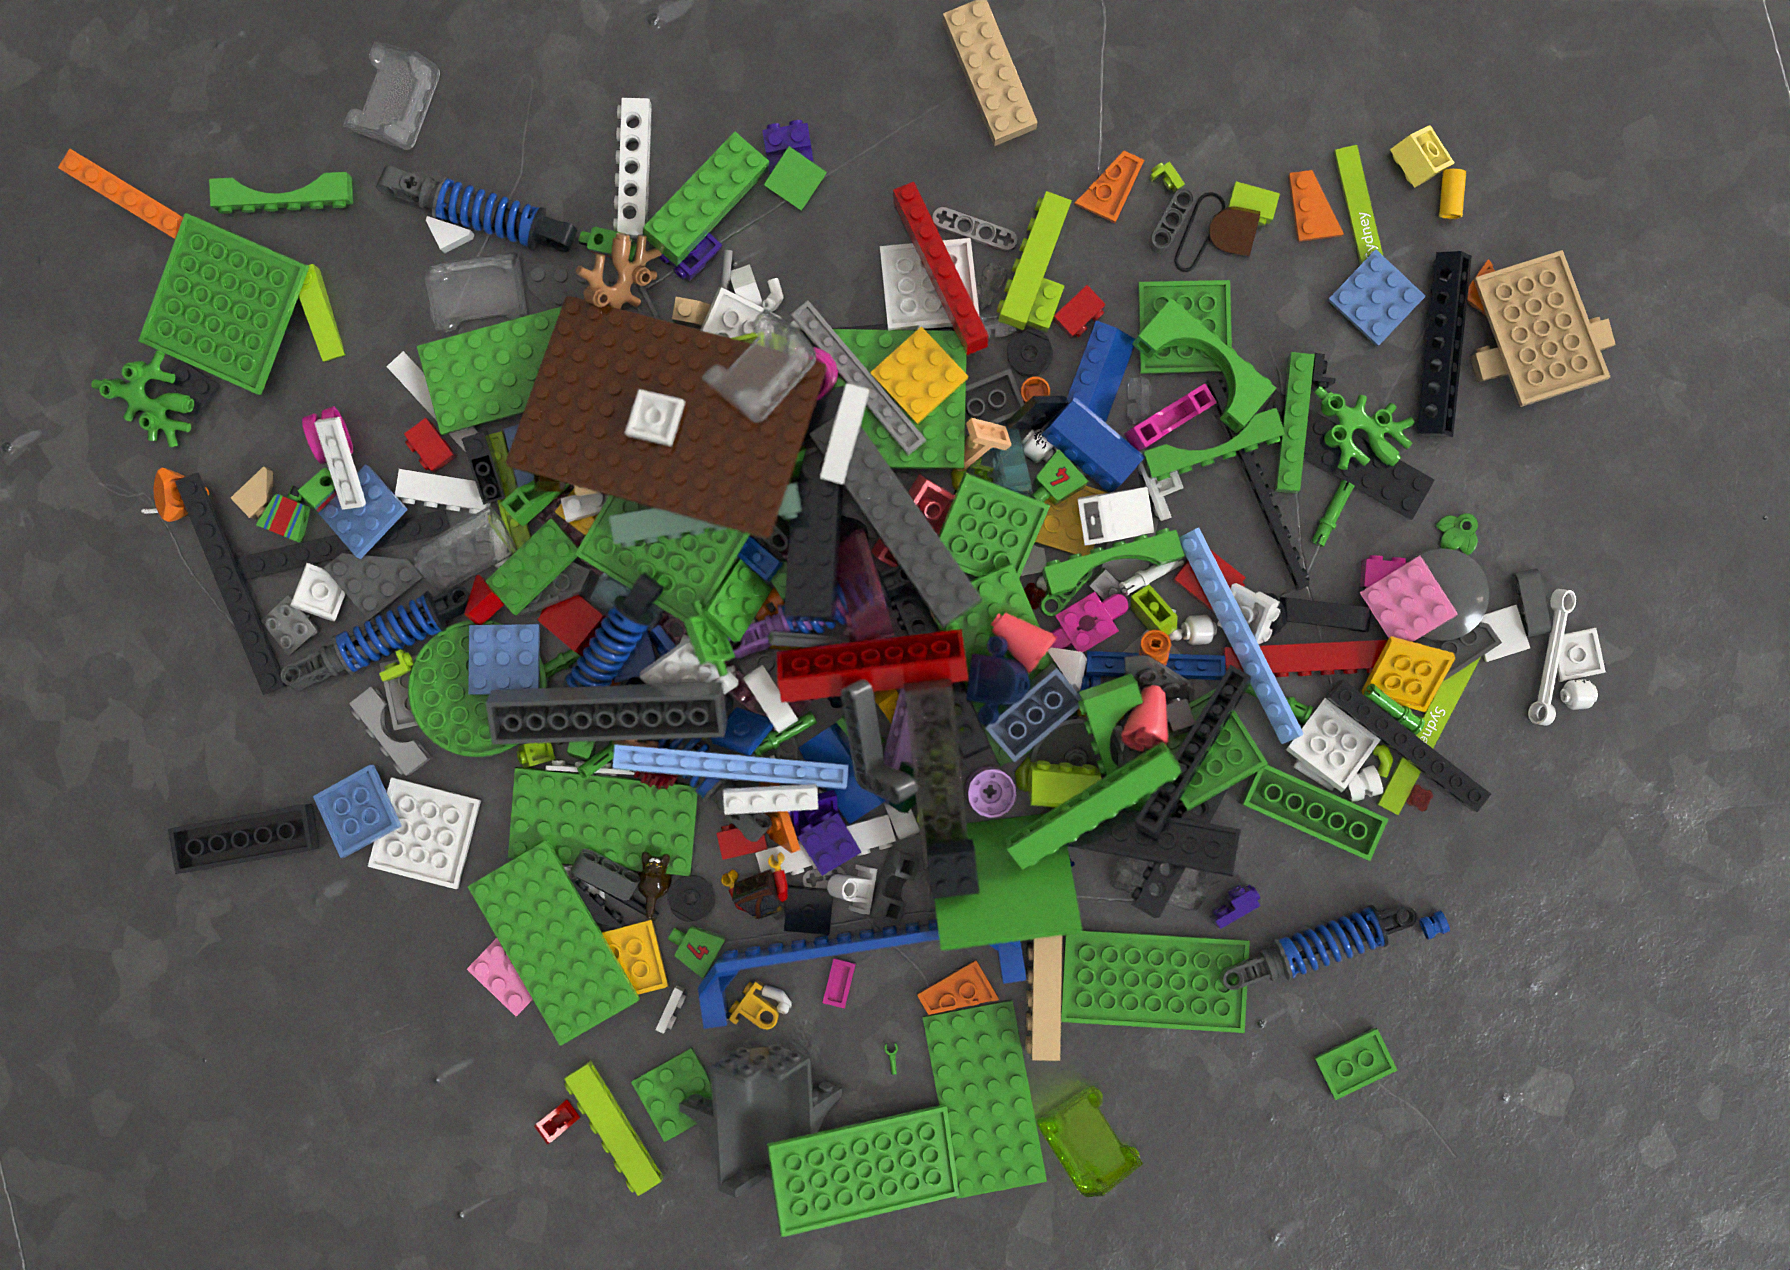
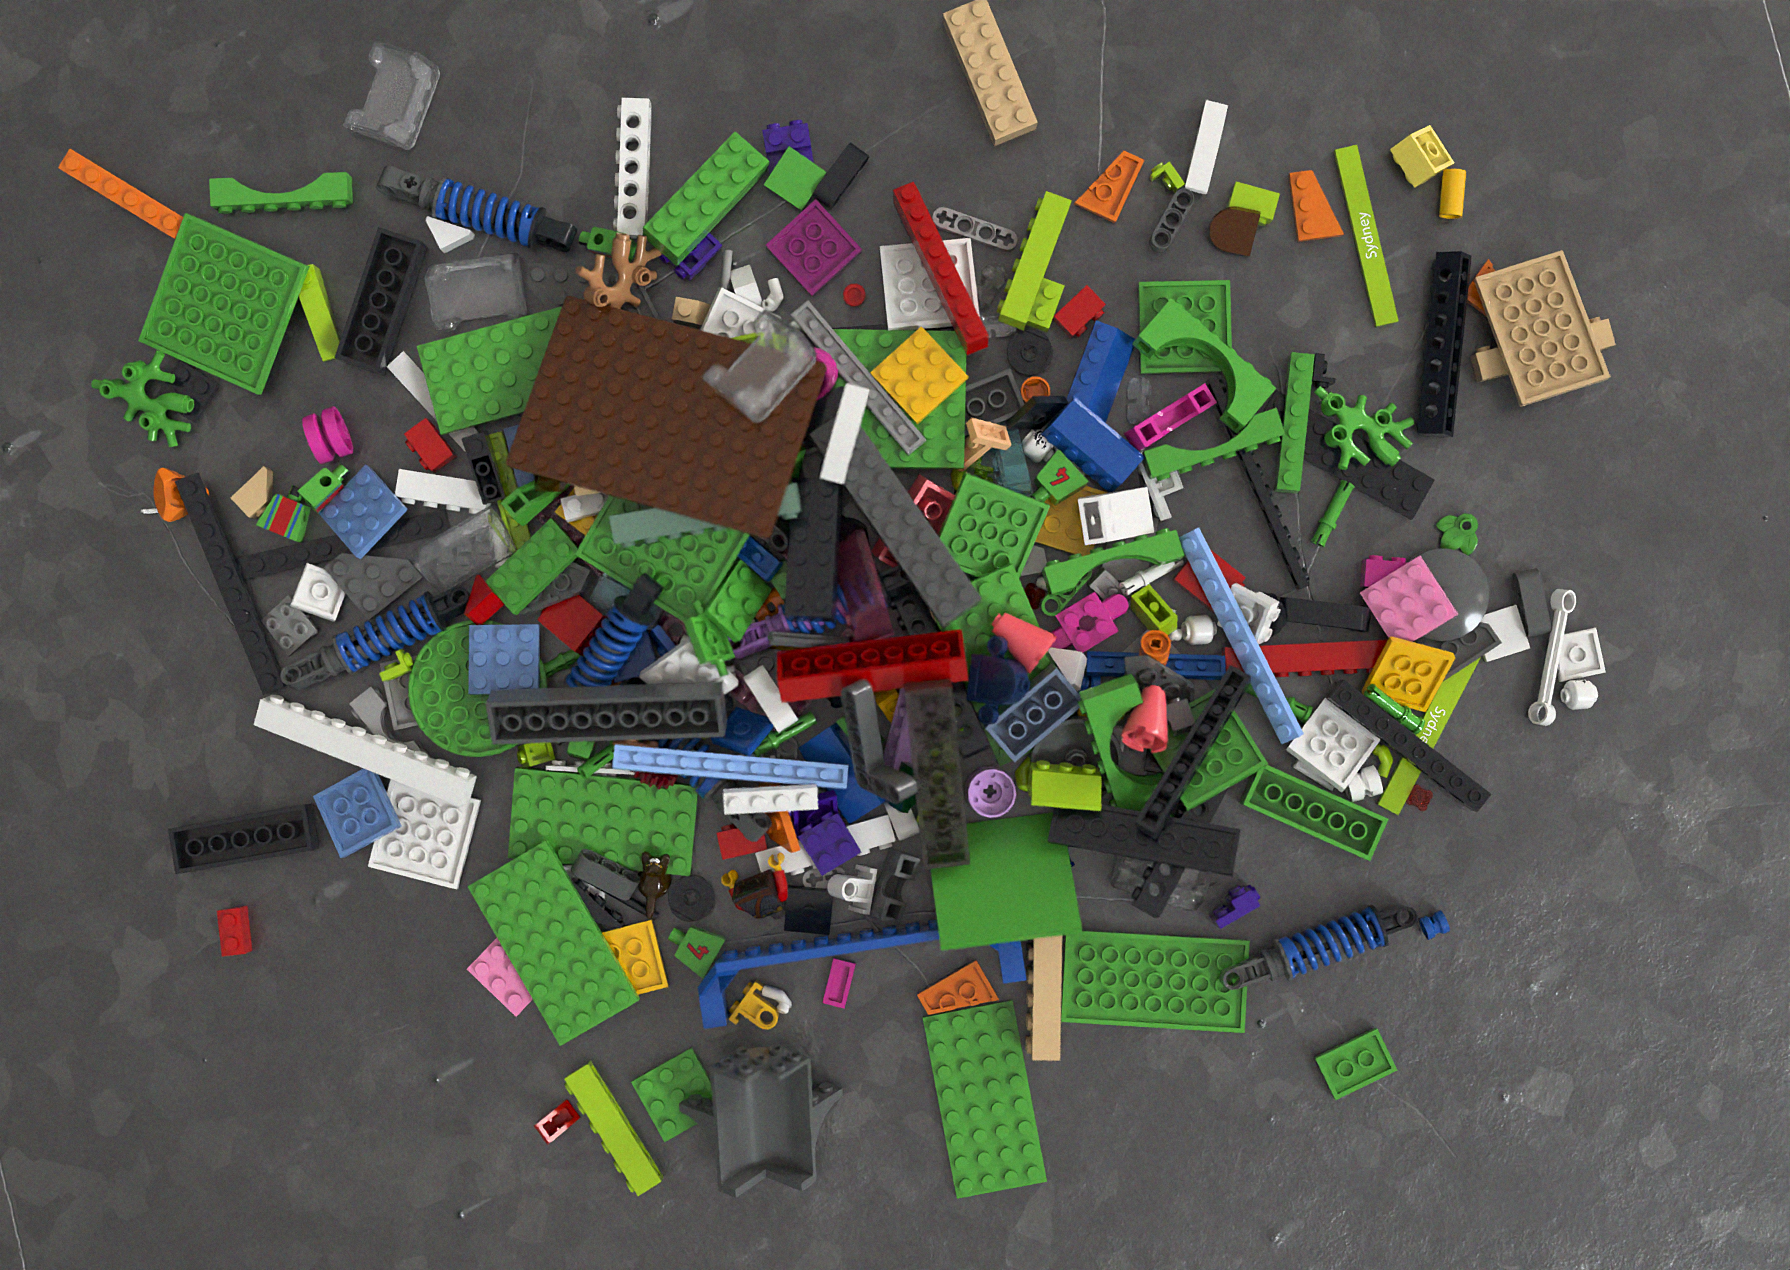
white plate [315,417,366,510] -> none
white plate [625,389,685,446] -> none
white plate [656,985,686,1034] -> none
bright green plate [767,1104,959,1237] -> none
bright green hand [884,1043,898,1075] -> none
black brick [926,839,979,899] -> none
bright green brick [1005,742,1181,870] -> none
clear neon green windscreen [1037,1085,1143,1197] -> none
black piece [1175,192,1225,272] -> none
medium blue plate [1328,249,1425,347] -> none
none -> red brick [217,905,252,957]
none -> white brick [254,695,477,806]
none -> black brick [335,227,427,376]
none -> magenta plate [765,199,862,296]
none -> black beam [812,142,869,209]
none -> red tile [843,283,866,307]
none -> white slope [1184,100,1228,195]

